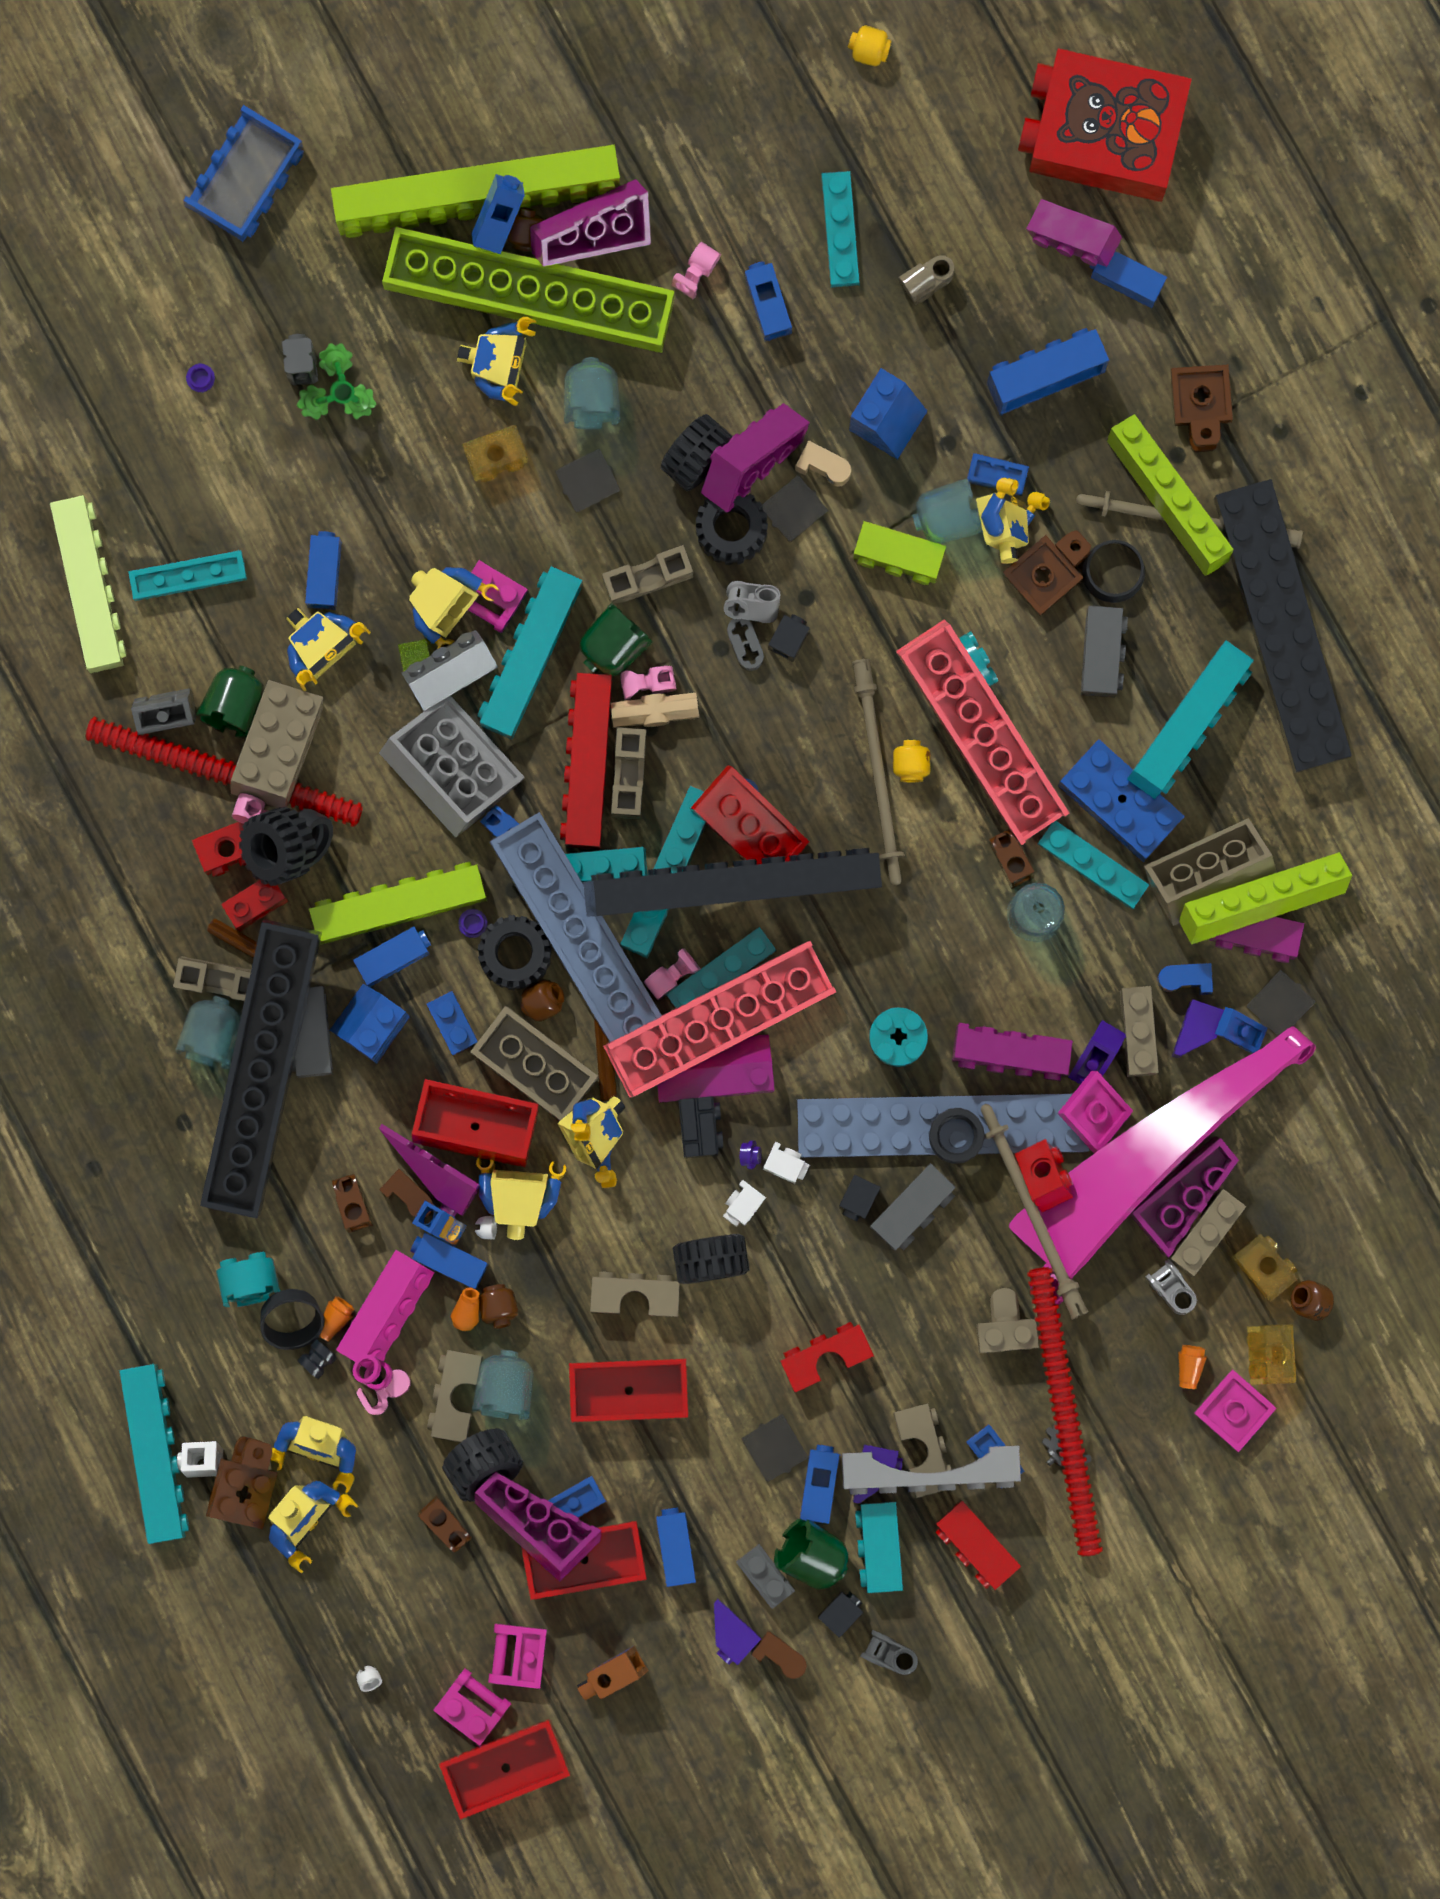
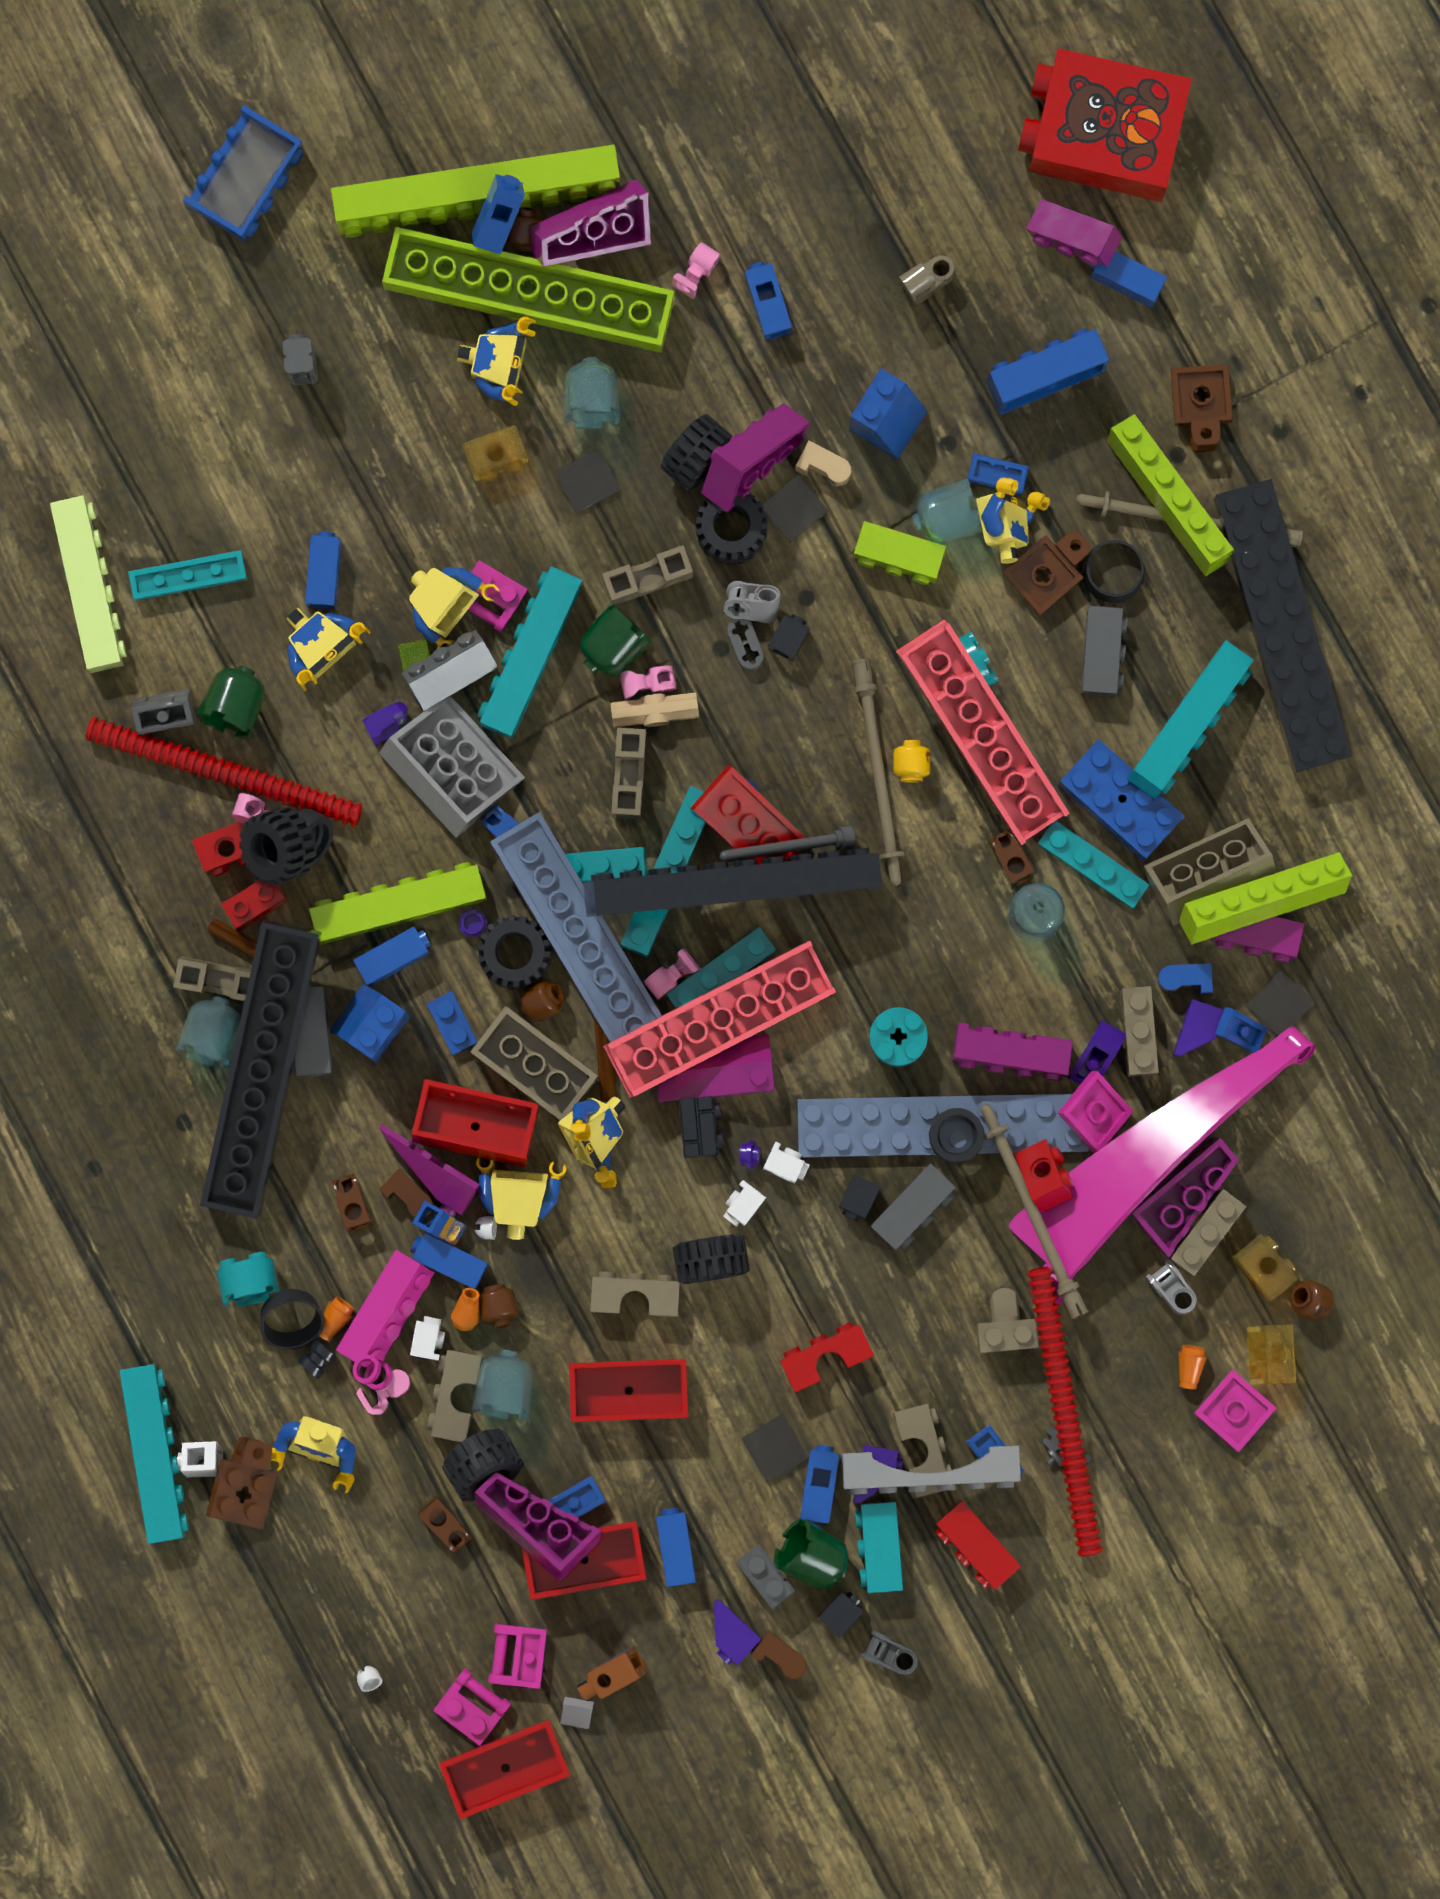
dark purple plate [186,364,215,393] -> none
dark tan brick [231,680,323,808] -> none
torso [268,1481,358,1573] -> none
bright green plant [297,343,376,420] -> none
red brick [560,673,612,850] -> none
teal plate [822,171,859,287] -> none
yellow head [848,25,892,67] -> none
none -> dark purple rock [362,701,408,747]
none -> white brick [410,1316,445,1361]
none -> light grey tile [560,1697,594,1729]
none -> dark grey piece [720,825,855,862]

